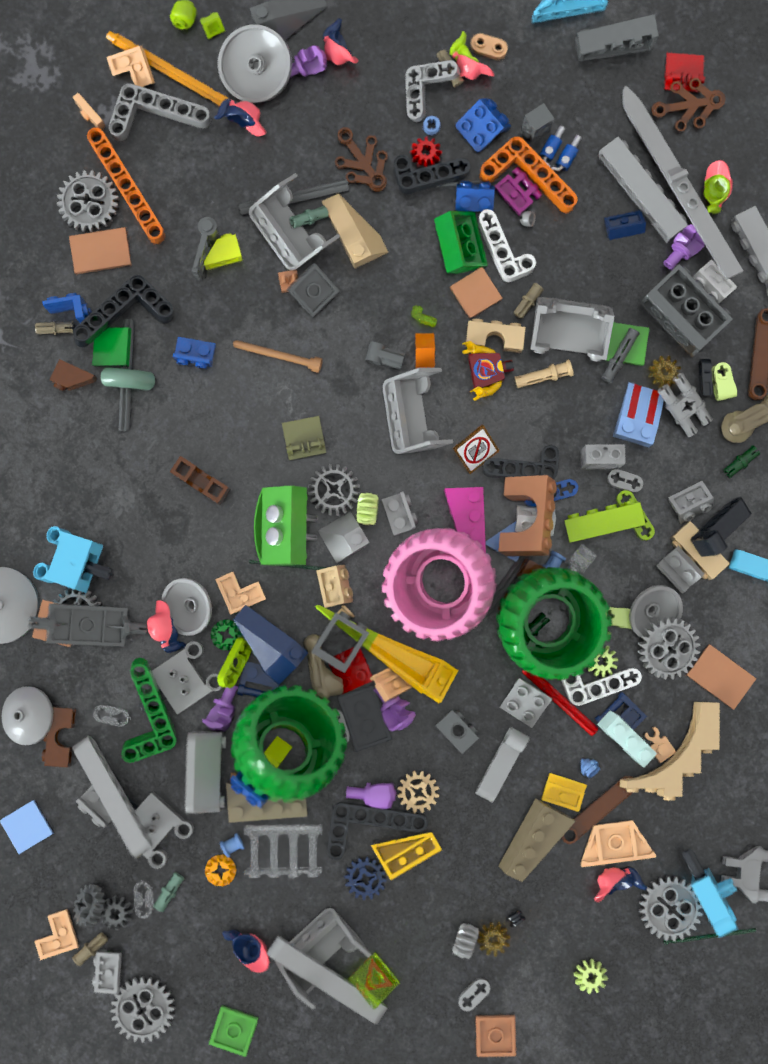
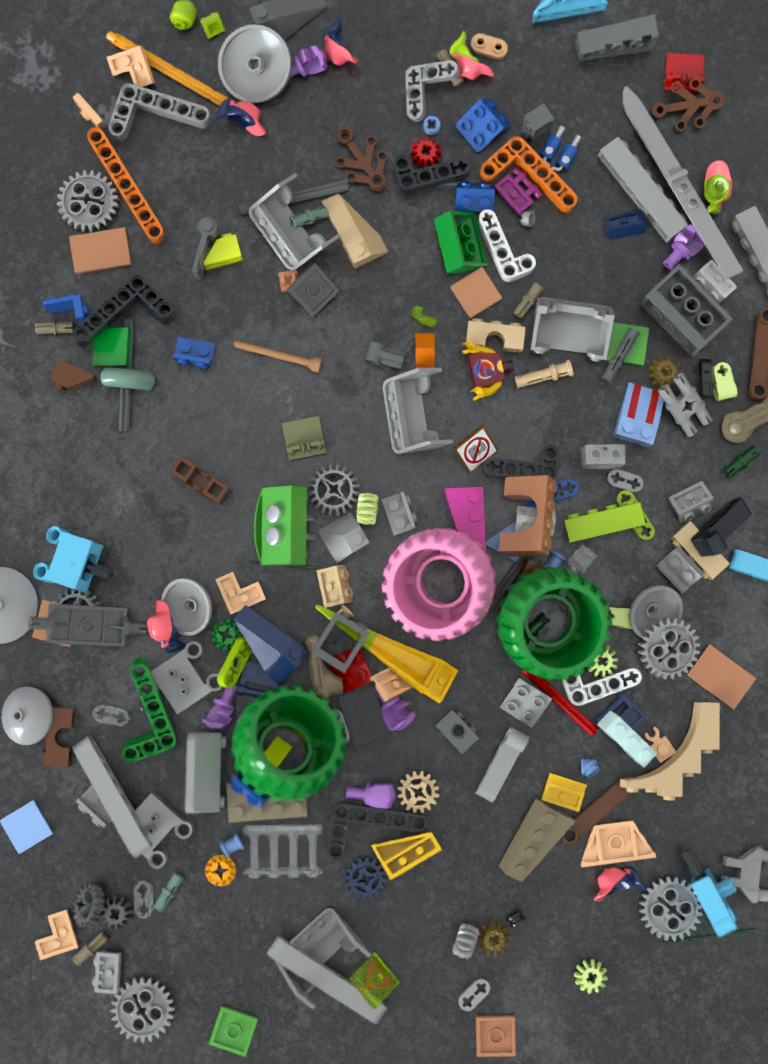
dark blue hair [222,929,269,973] -> none

